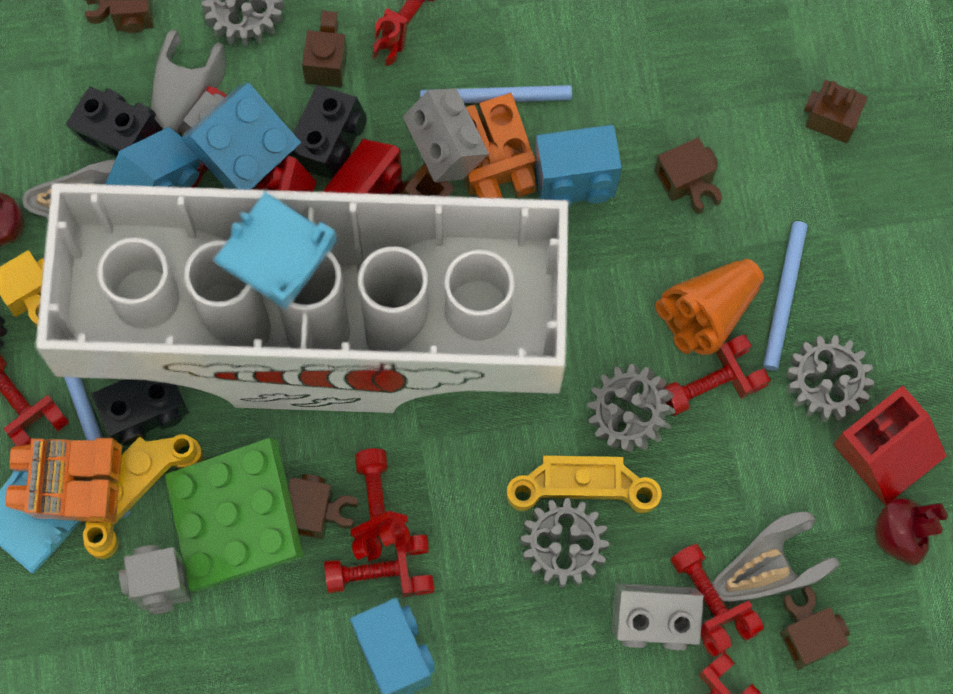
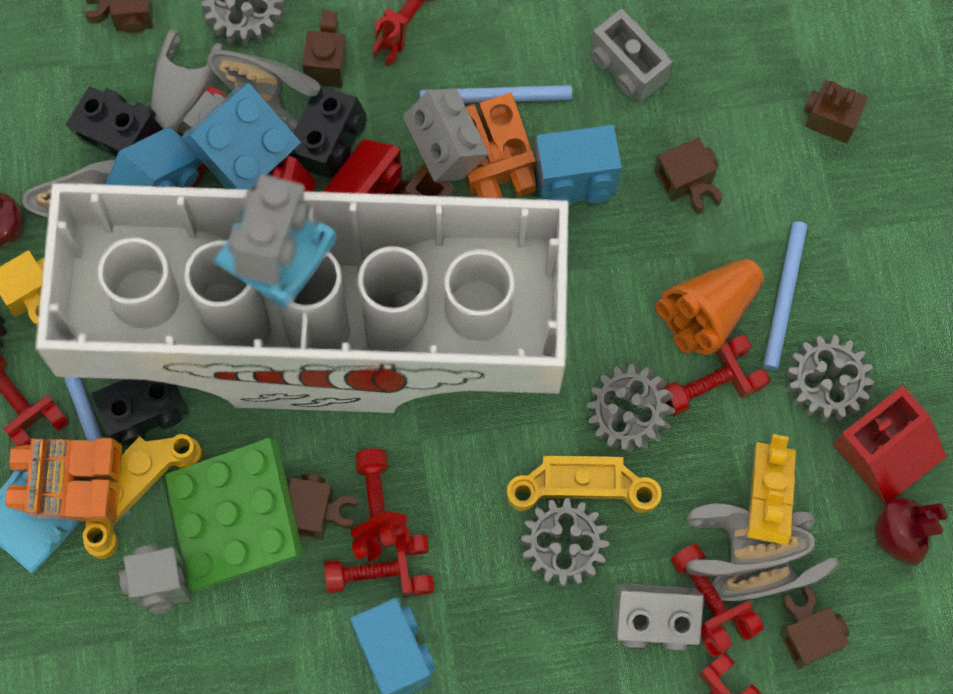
none -> light grey animal [208,50,321,132]
none -> light grey brick [228,174,310,286]
none -> light grey brick [590,8,673,103]
none -> light grey animal [686,503,815,577]
none -> yellow plate [747,434,796,545]

